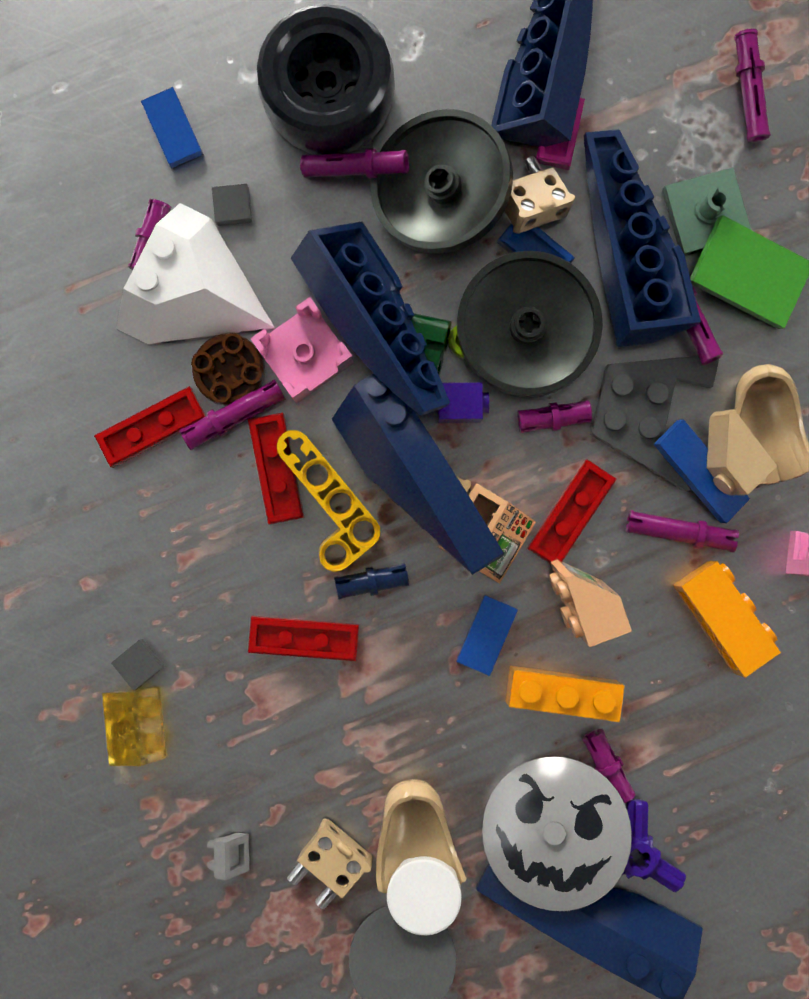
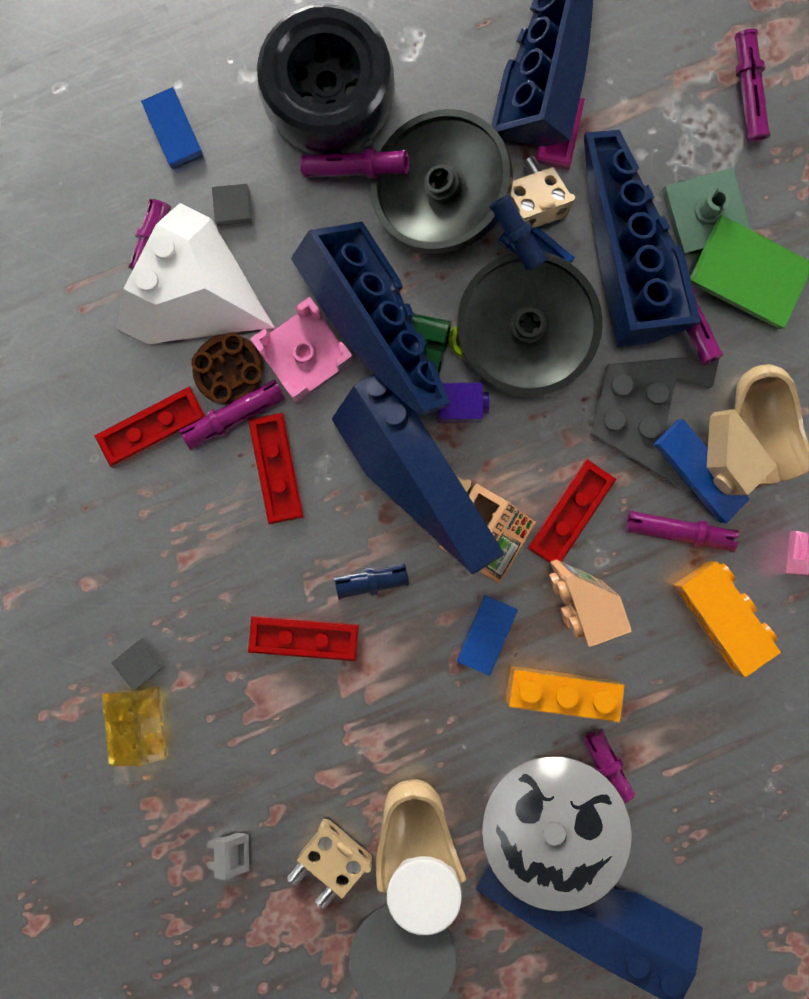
yellow beam [277,430,380,572] -> none
magenta pin [517,400,592,433] -> none
dark purple bush [621,799,686,892] -> none
none -> dark blue pin [489,194,547,271]

